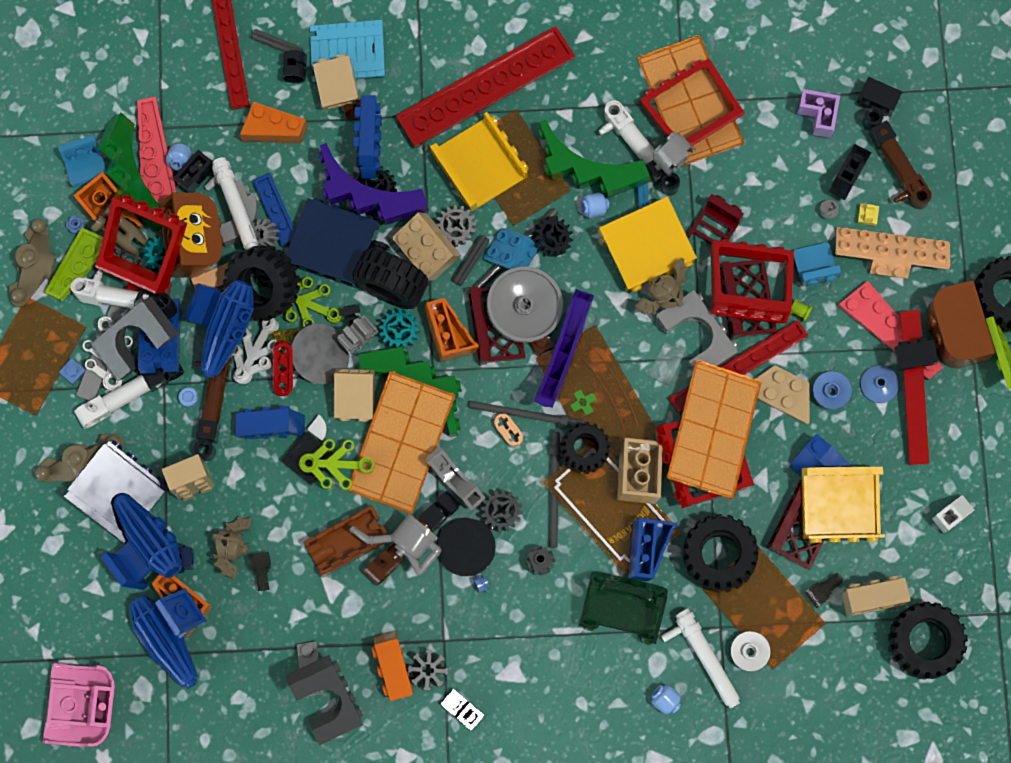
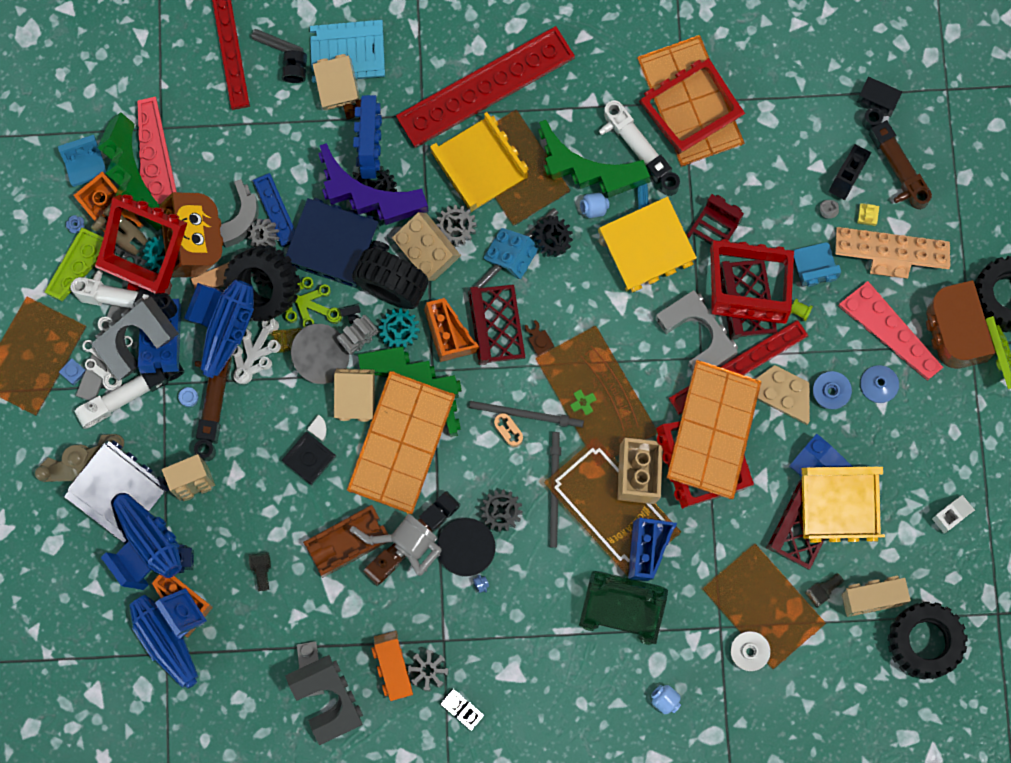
dark tan piece [9,218,57,307] -> none
bright pink piece [42,663,115,747] -> none
light blue head [166,143,192,171] -> none
black brick [173,150,213,193] -> none
white cylinder [205,157,258,250] -> none
dark tan helmet [211,517,252,581] -> none
blue wedge [236,406,305,439] -> none
orange wedge [240,101,308,143] -> none
red plate [272,340,293,396] -> none
lime plant [299,439,375,491] -> none
light grey arch [425,446,486,511] -> none
dark grey axle [453,235,489,286] -> none
light grey dish [487,266,563,343] -> none
dark grey brick [526,546,555,576] -> none
dark purple arch [534,289,594,408] -> none
black tyre [560,422,610,474] -> none
dark tan helmet [635,258,688,315] -> none
clear panel [649,343,687,386] -> none
light grey brick [653,132,696,176] -> none
white cylinder [661,609,740,709] -> none
black tyre [683,514,759,592] -> none
lavender brick [797,89,840,138] -> none
black brick [894,337,938,371] -> none
red tile [900,310,929,465] -> none

